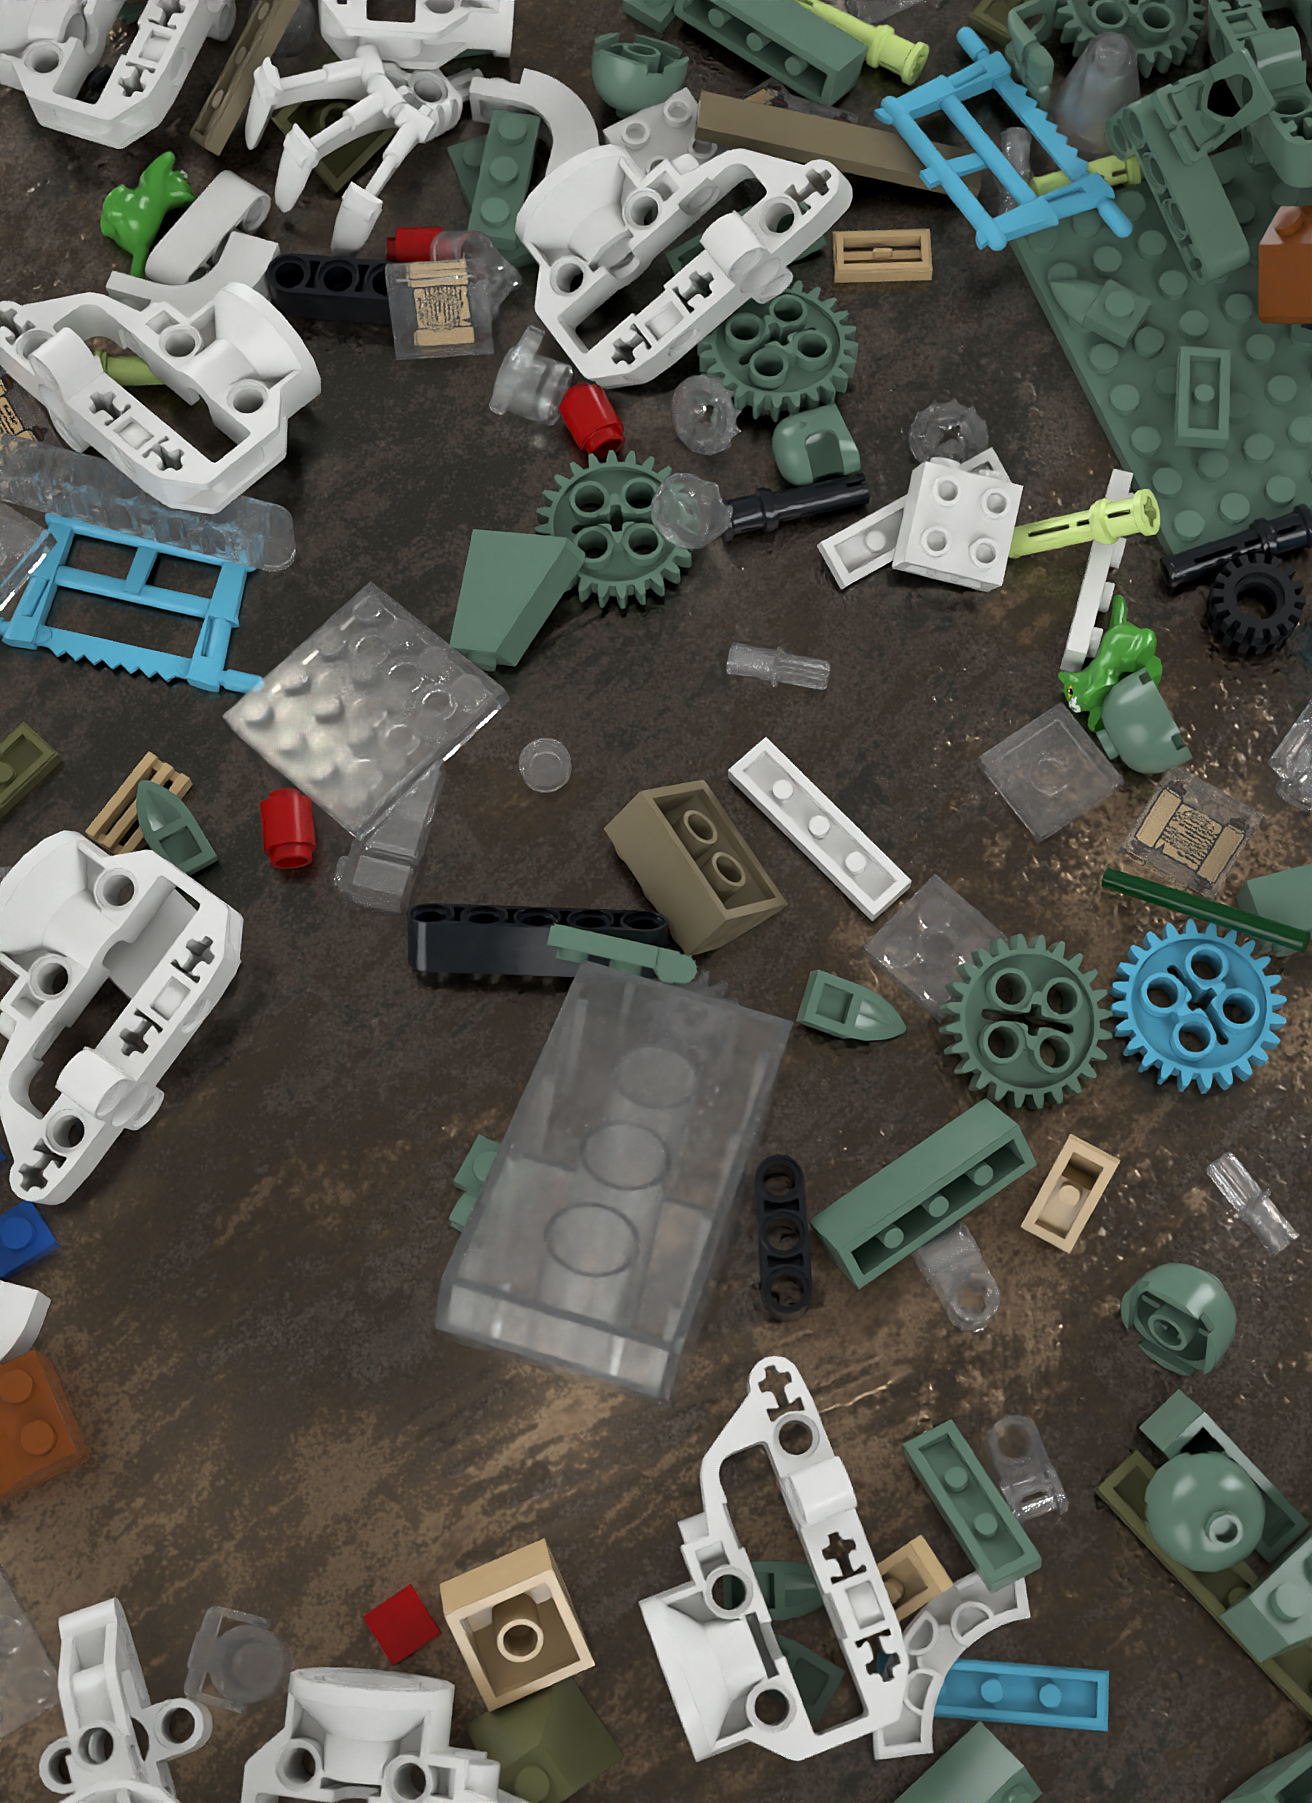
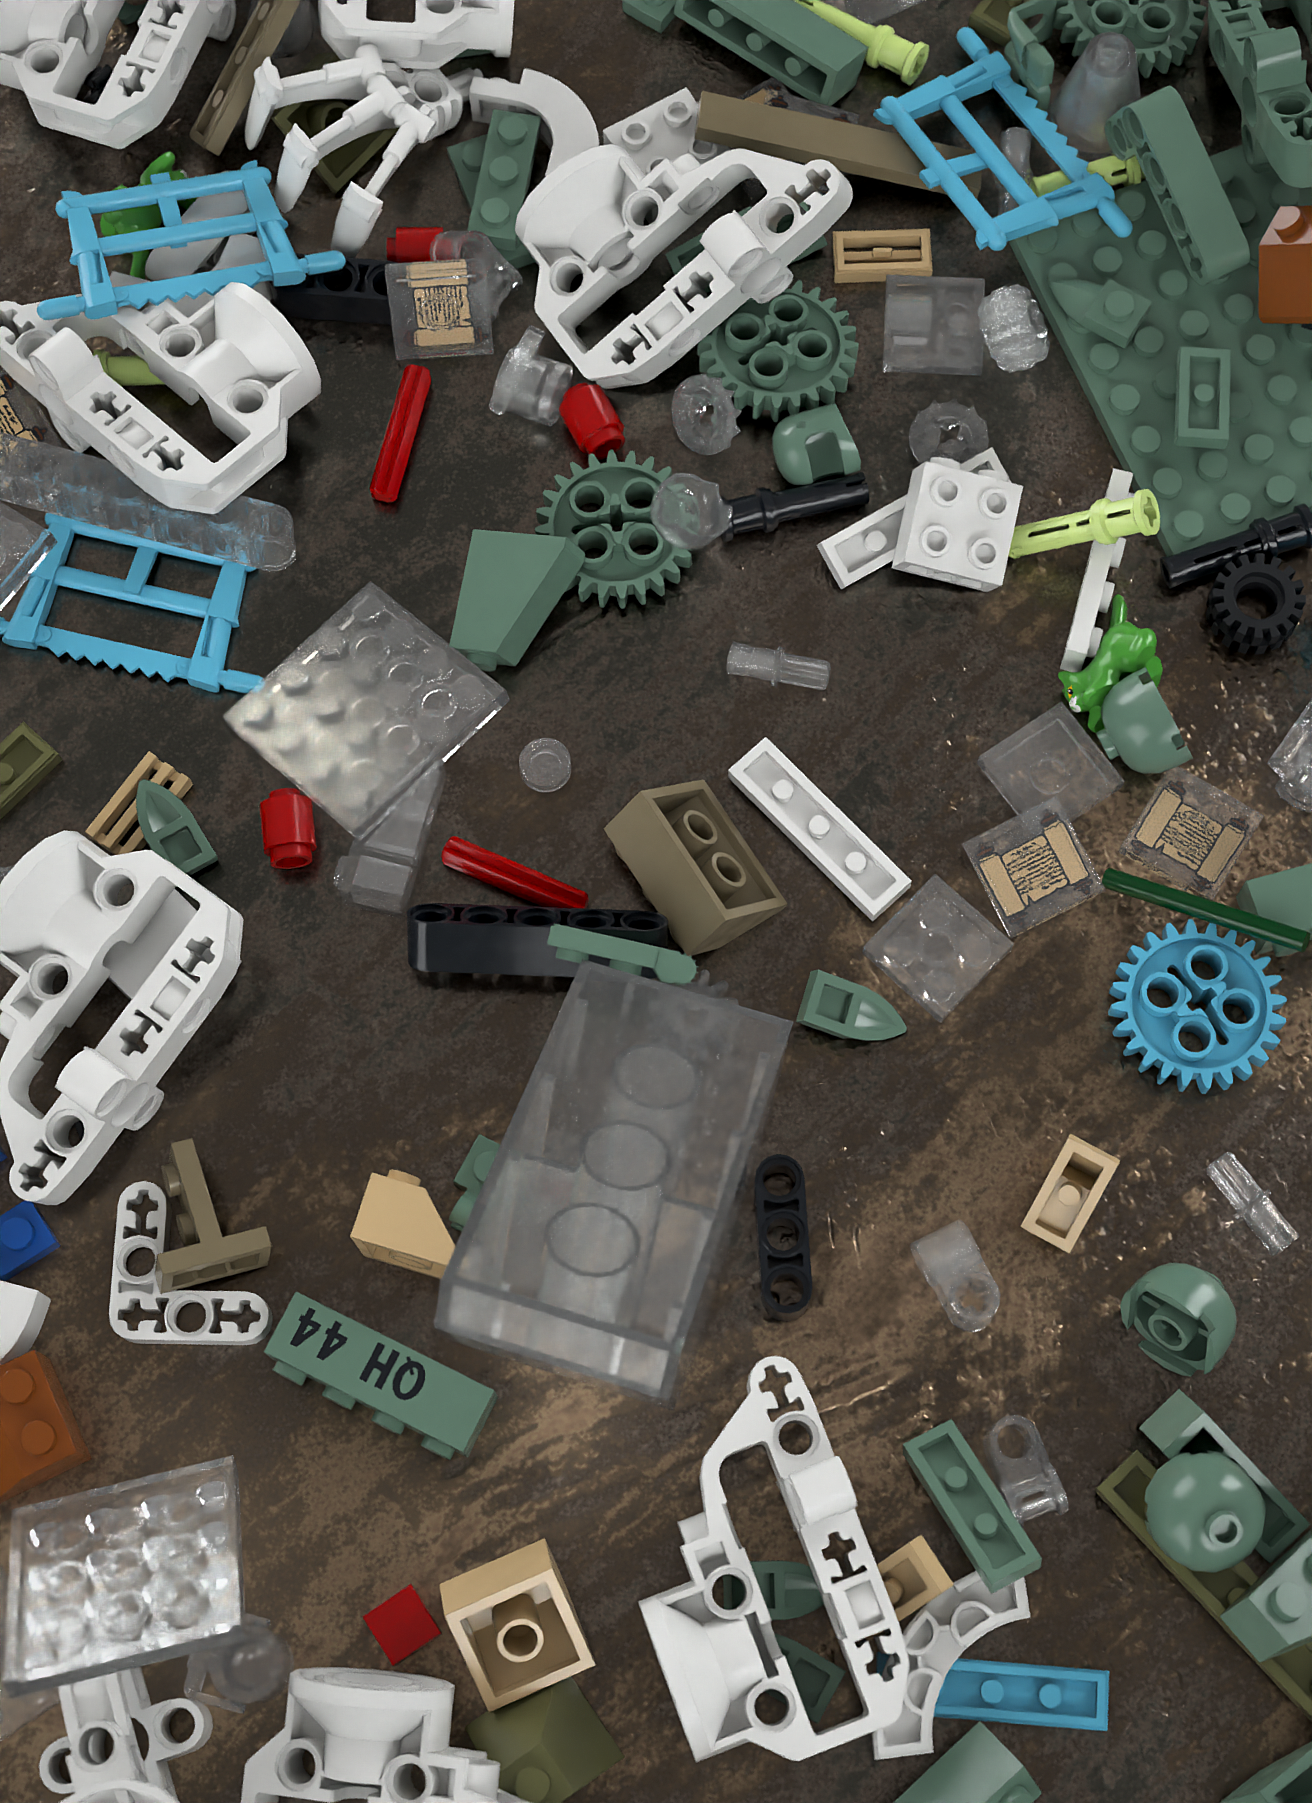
sand green cylinder [591,33,689,119] -> none
sand green brick [808,1098,1038,1289] -> none
sand green gear [939,934,1113,1110] -> none
sand green piece [1150,48,1275,167] -> none
none -> clear plate [3,1455,246,1699]
none -> medium azure piece [37,160,346,320]
none -> white beam [109,1181,273,1345]
none -> dark tan bracket [155,1138,272,1294]
none -> sand green brick [264,1291,498,1460]
none -> tan slope [350,1170,471,1287]
none -> red axle [369,364,432,503]
none -> red axle [441,836,589,909]
none -> clear plate [882,275,985,376]
none -> clear tile [962,796,1106,939]
none -> clear gear [977,284,1050,373]

